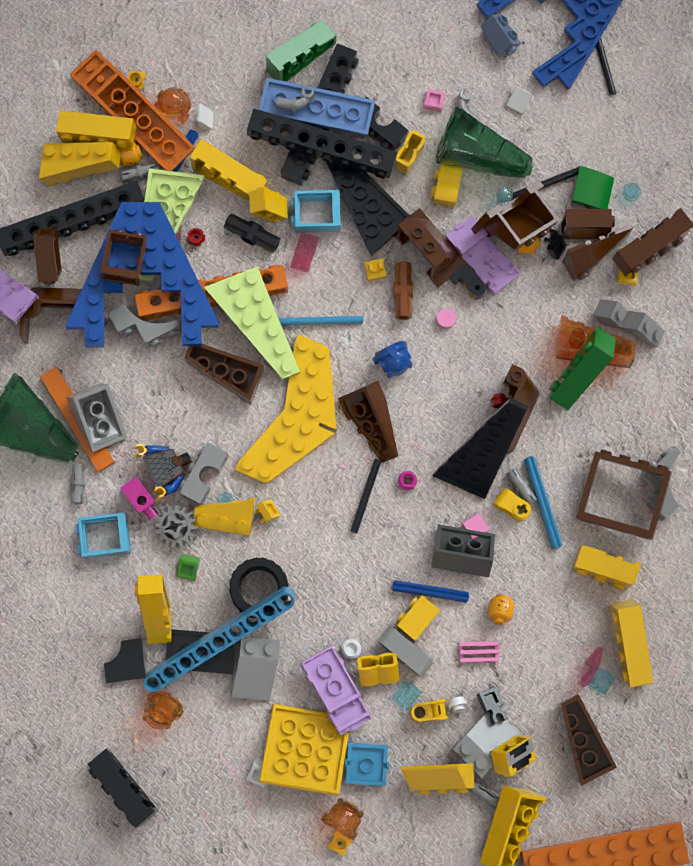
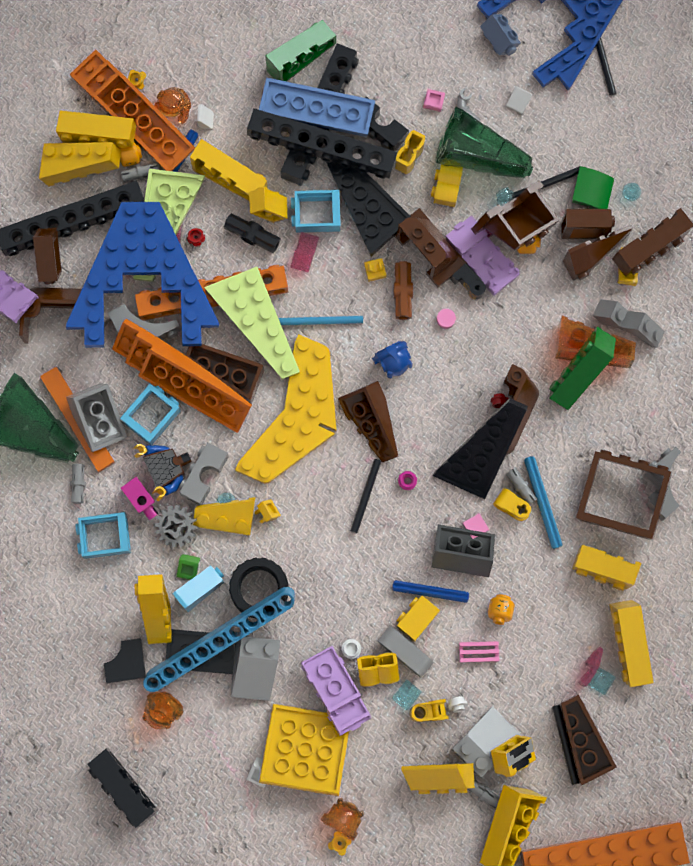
reddish brown window [100,229,147,286] -> none
light grey piece [276,87,315,113] -> none
dark azure plate [345,743,389,786] -> none
plate [477,687,508,725] -> none
black plate [544,228,567,260] -> none
none -> orange slope [112,319,252,433]
none -> medium azure window [120,384,181,445]
none -> slope [172,565,224,612]
none -> black bar [552,705,579,785]

